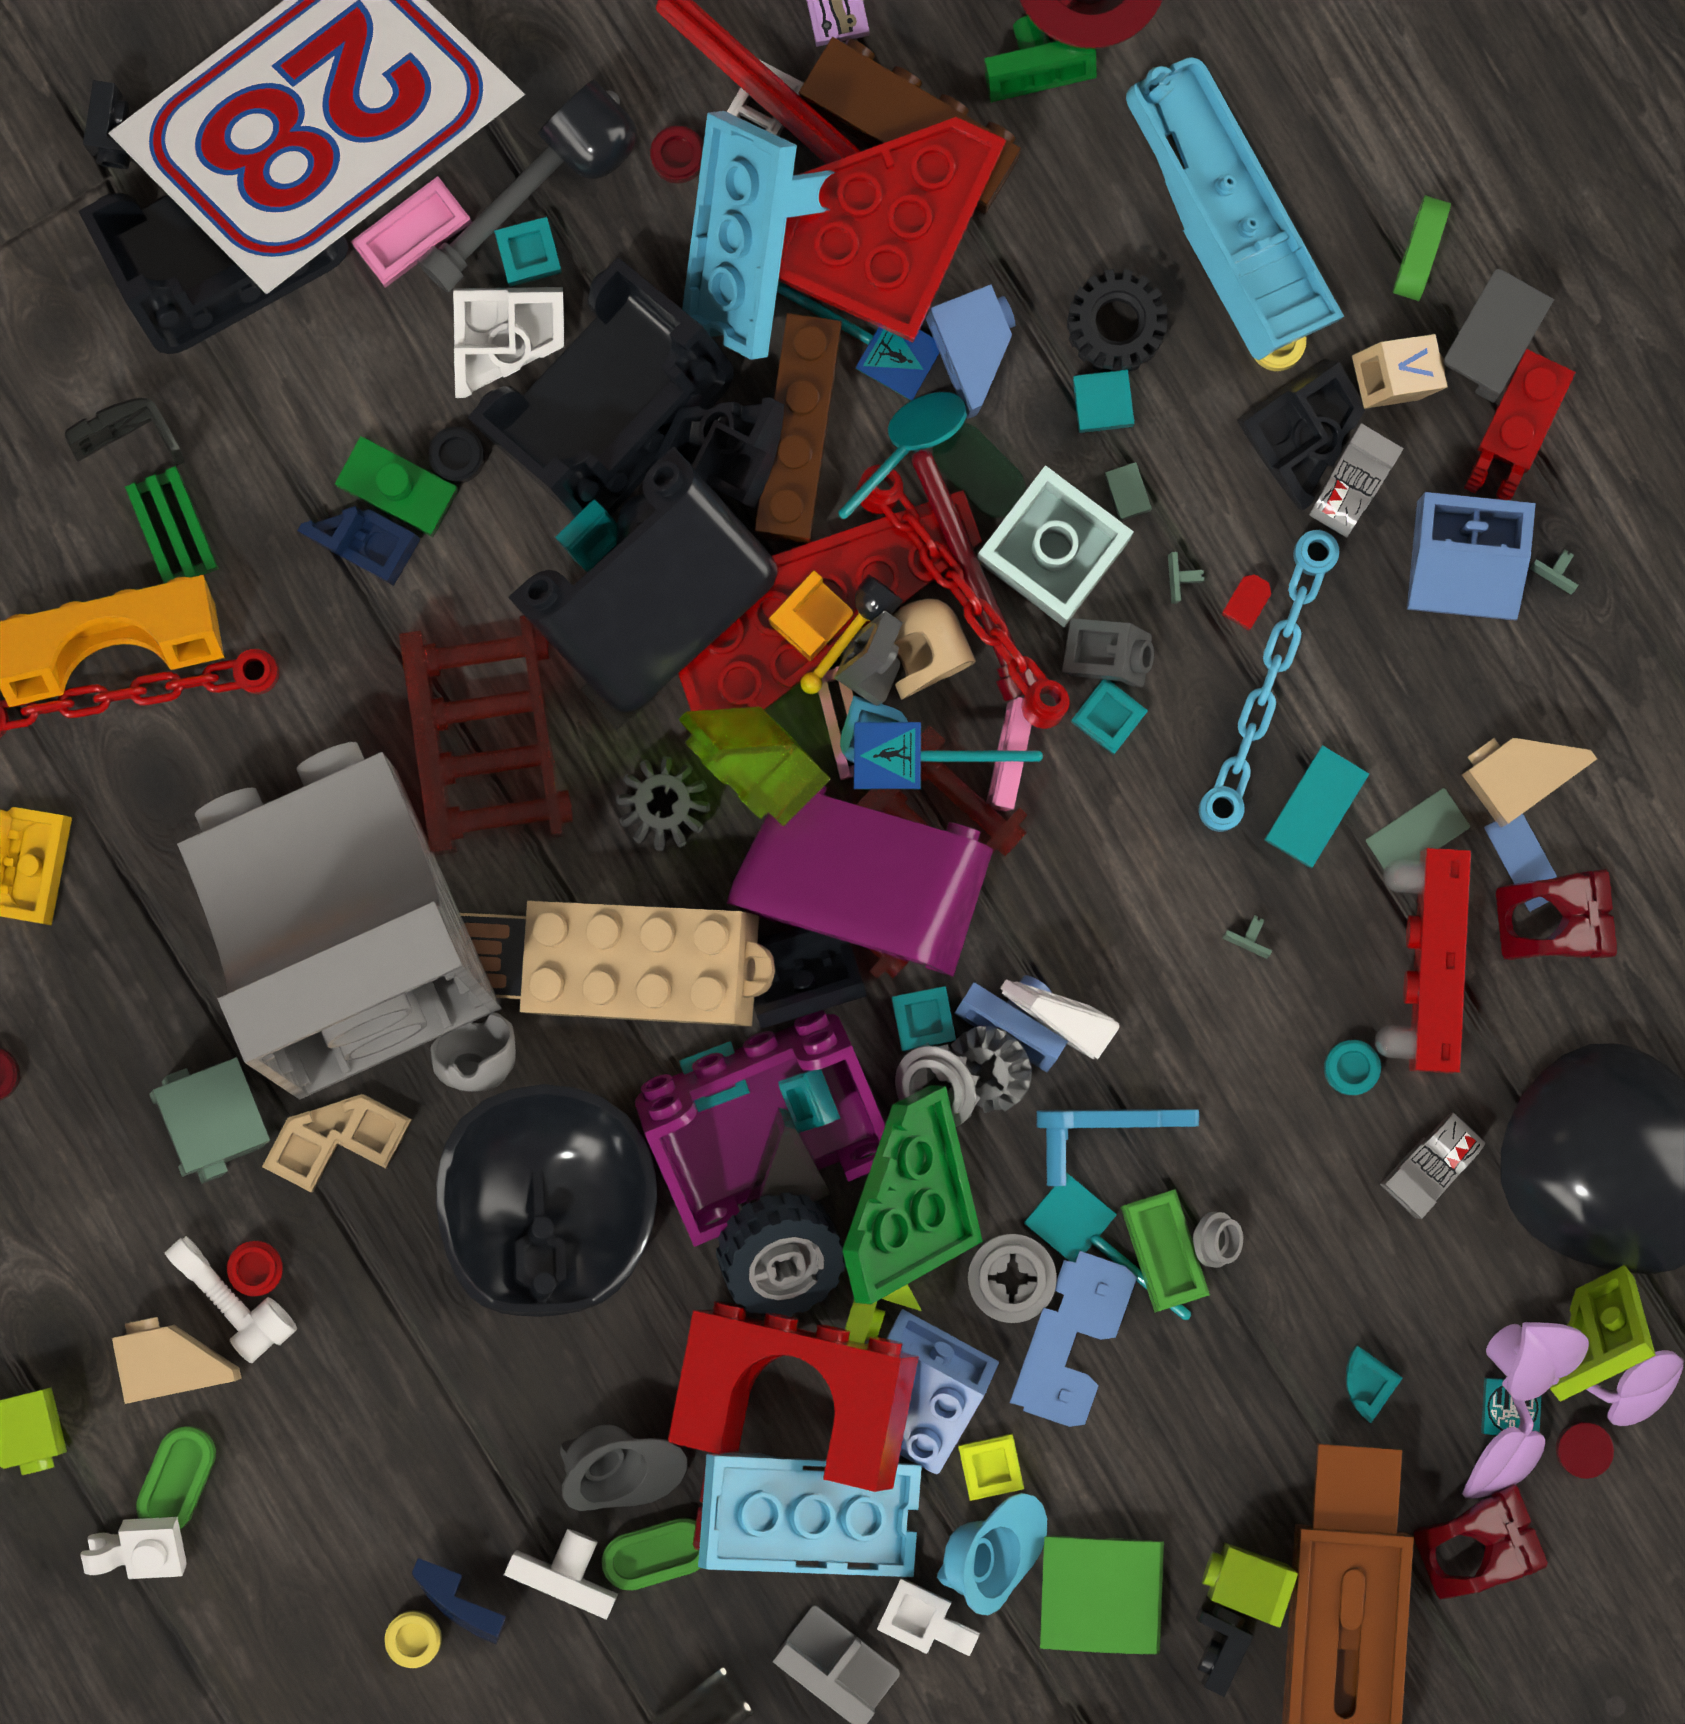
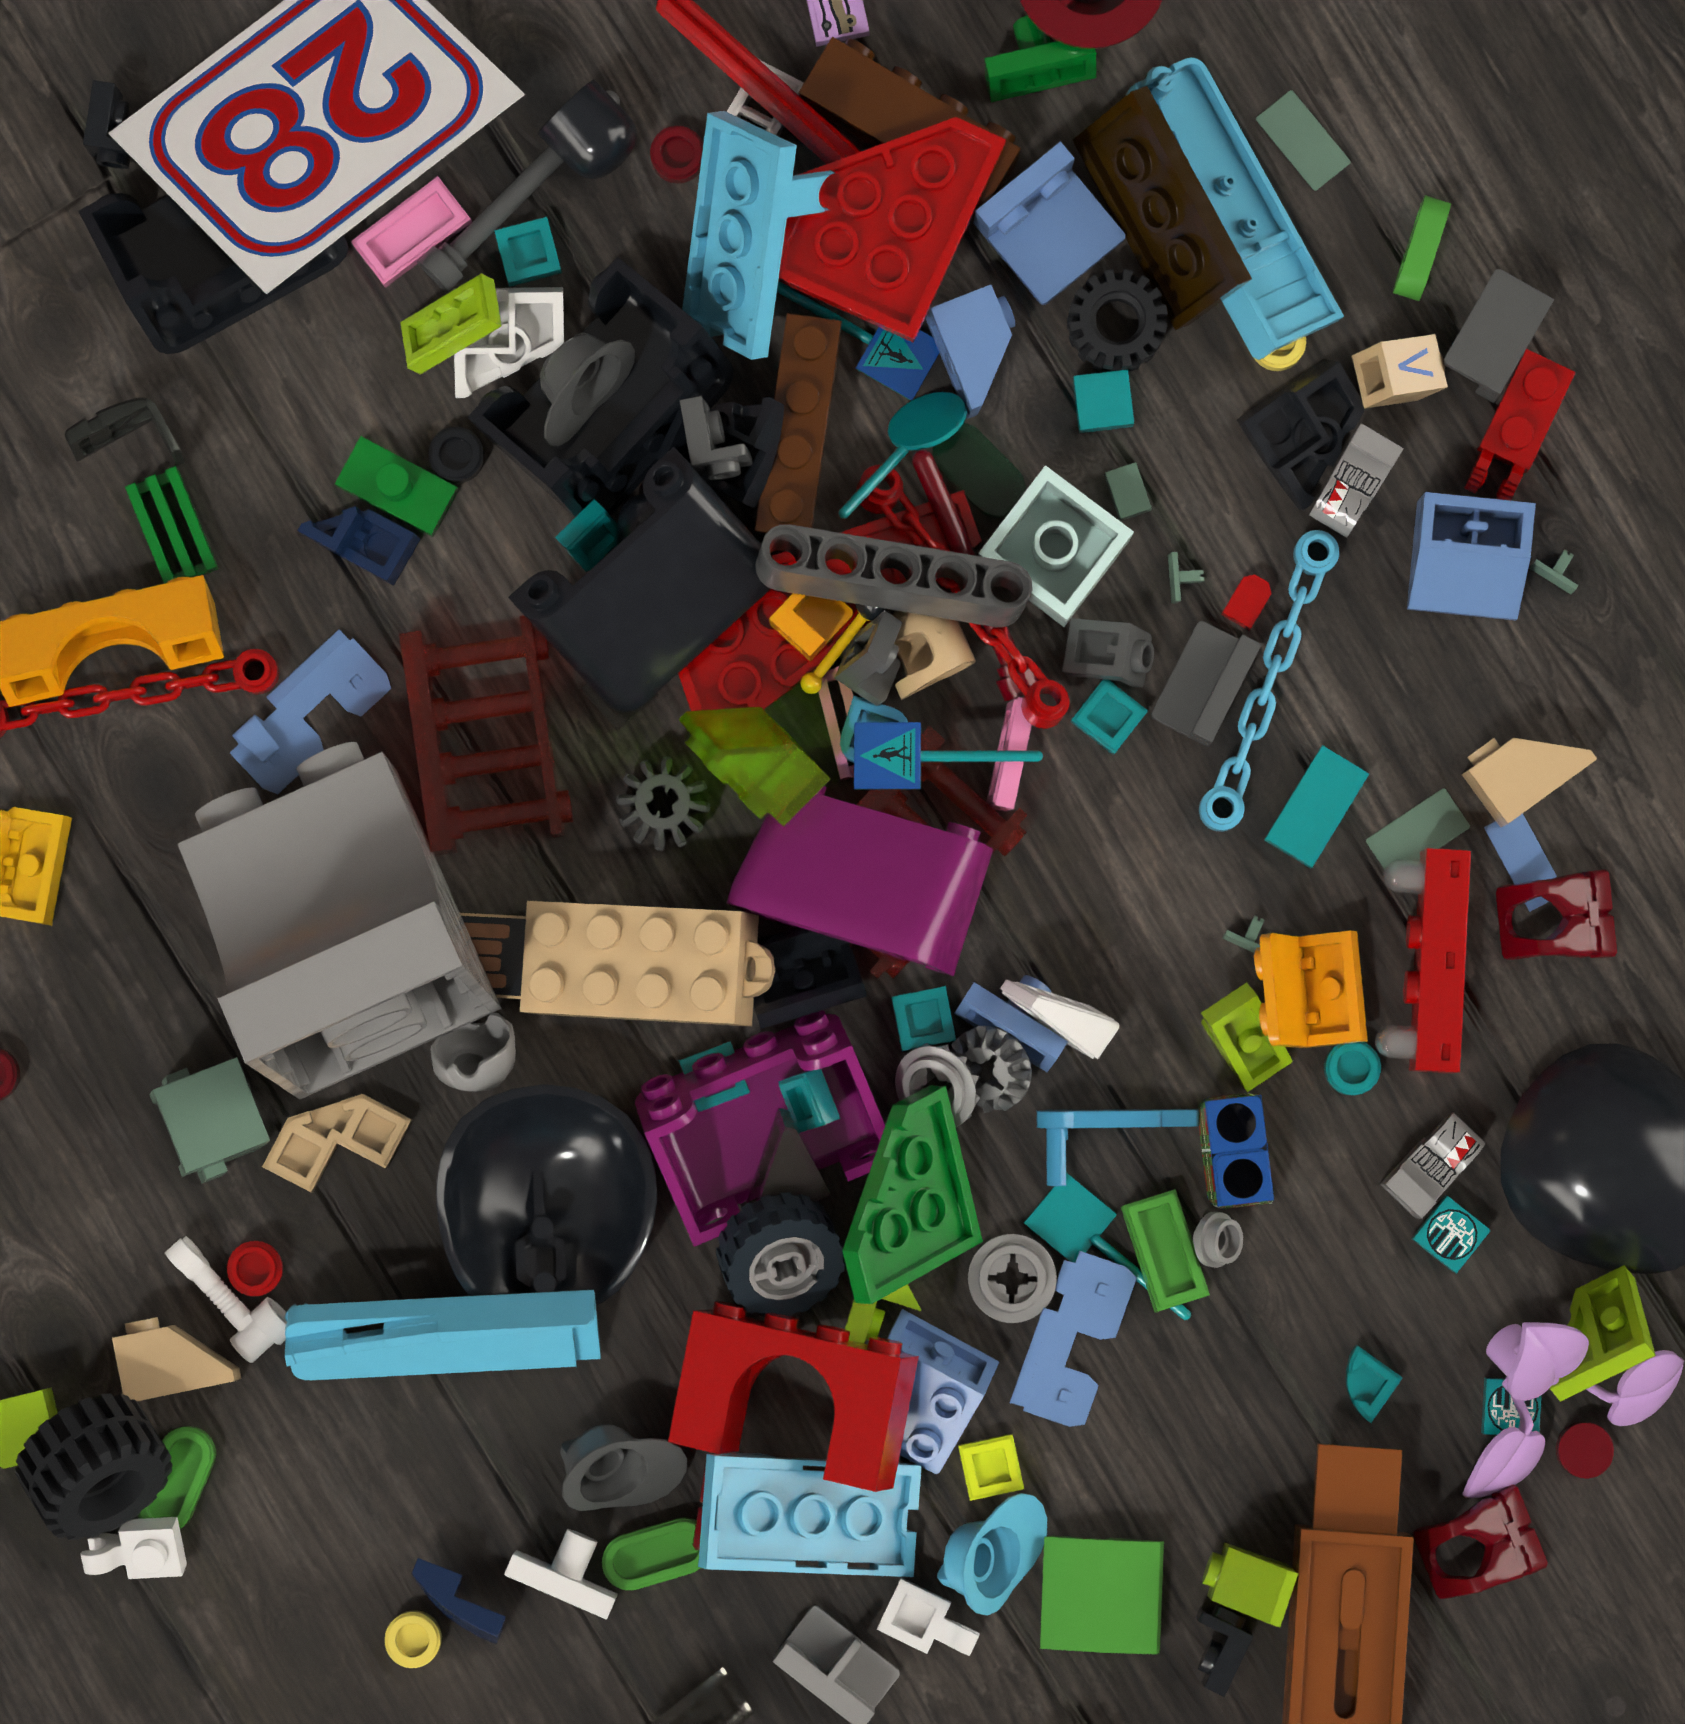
none -> black tyre [15,1393,173,1540]
none -> medium blue piece [230,629,391,794]
none -> medium azure piece [285,1290,601,1380]
none -> lime plate [400,273,502,375]
none -> dark grey piece [540,333,635,447]
none -> dark grey bracket [680,396,753,480]
none -> dark grey beam [755,524,1032,627]
none -> medium blue bracket [973,141,1125,305]
none -> dark brown plate [1072,86,1252,331]
none -> dark grey panel [1151,621,1262,747]
none -> blue piece [1198,1093,1274,1209]
none -> lime slope [1201,982,1293,1092]
none -> light orange bracket [1254,930,1368,1048]
none -> sand green sticker [1256,90,1351,191]
none -> teal tile [1411,1195,1491,1274]

